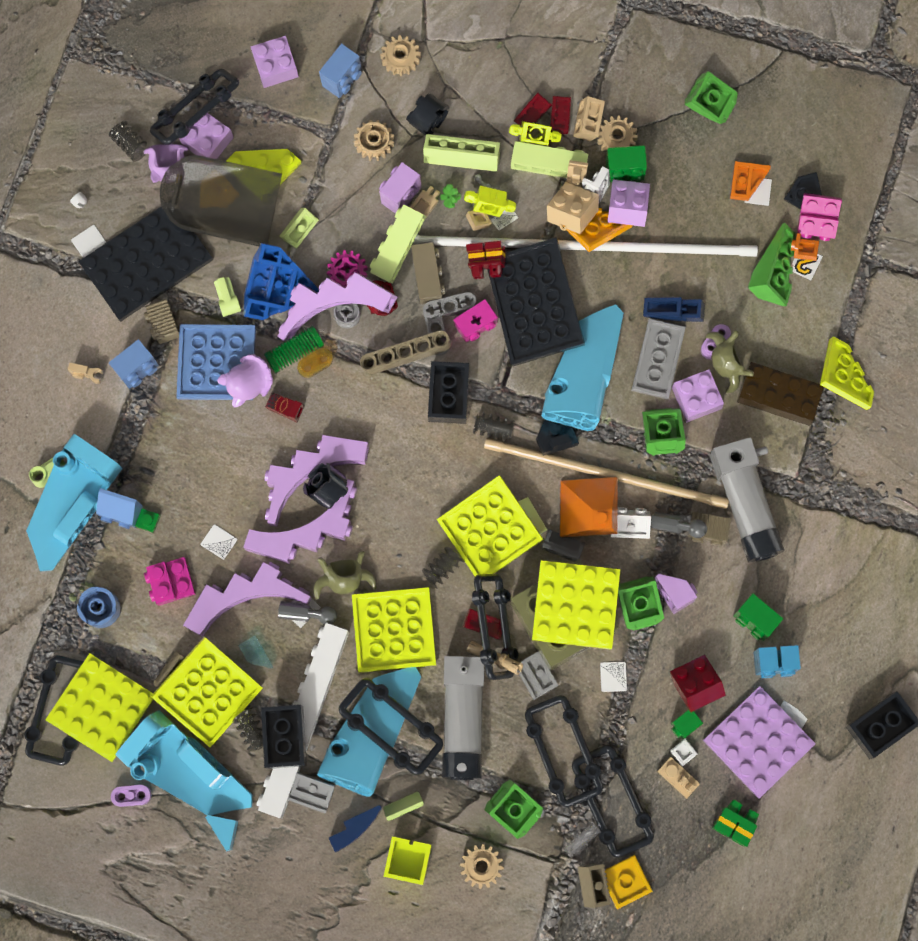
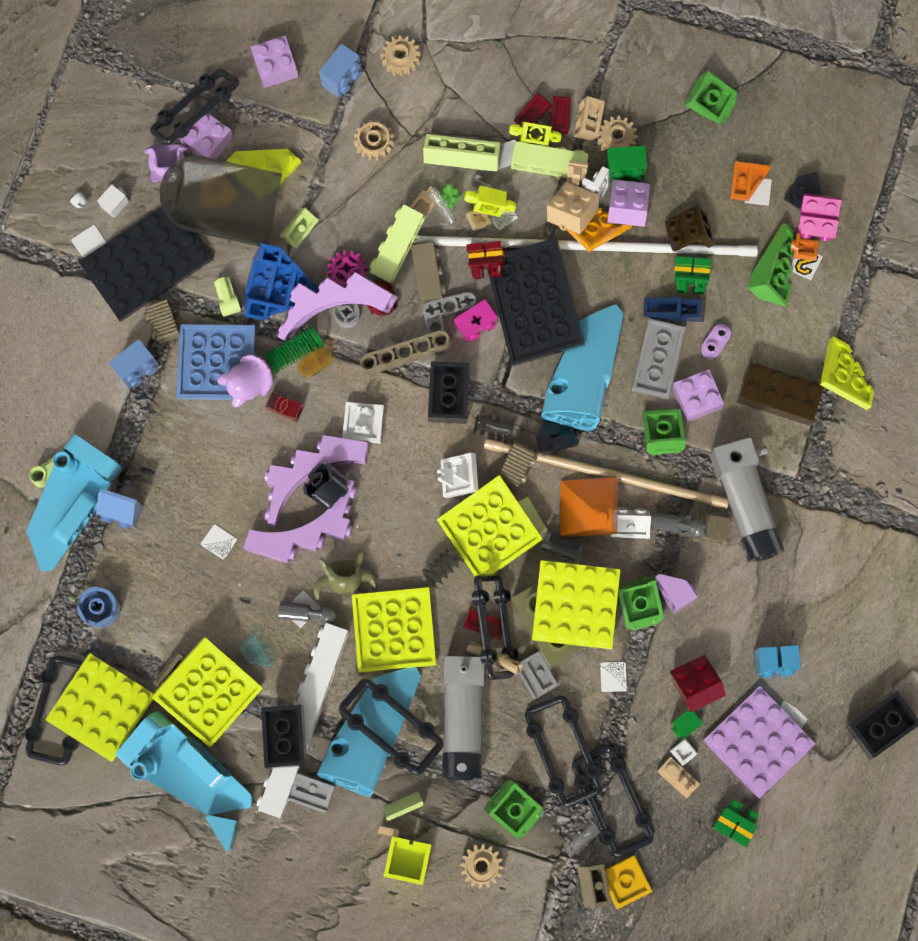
tan plate [68,363,103,384] -> none
clear smoke piece [109,121,147,162] -> none
lavender plate [111,785,152,807] -> none
green plate [135,508,161,533] -> none
dark pink plate [144,557,196,606] -> none
lavender arch [183,562,312,637] -> none
clear smoke piece [232,707,263,751] -> none
dark blue slope [329,805,382,853] -> none
lavender brick [379,162,421,214] -> none
black brick [406,93,449,136] -> none
olive piece [705,330,754,393] -> none
green brick [733,593,783,641] -> none
none -> white brick [97,185,129,218]
none -> white plate [342,402,384,444]
none -> tan tile [378,826,400,838]
none -> clear pin [427,187,457,225]
none -> white plate [437,453,478,498]
none -> white sticker [497,140,515,170]
none -> dark tan brick [498,441,538,487]
none -> dark brown bracket [665,205,715,252]
none -> green hips [674,257,712,295]

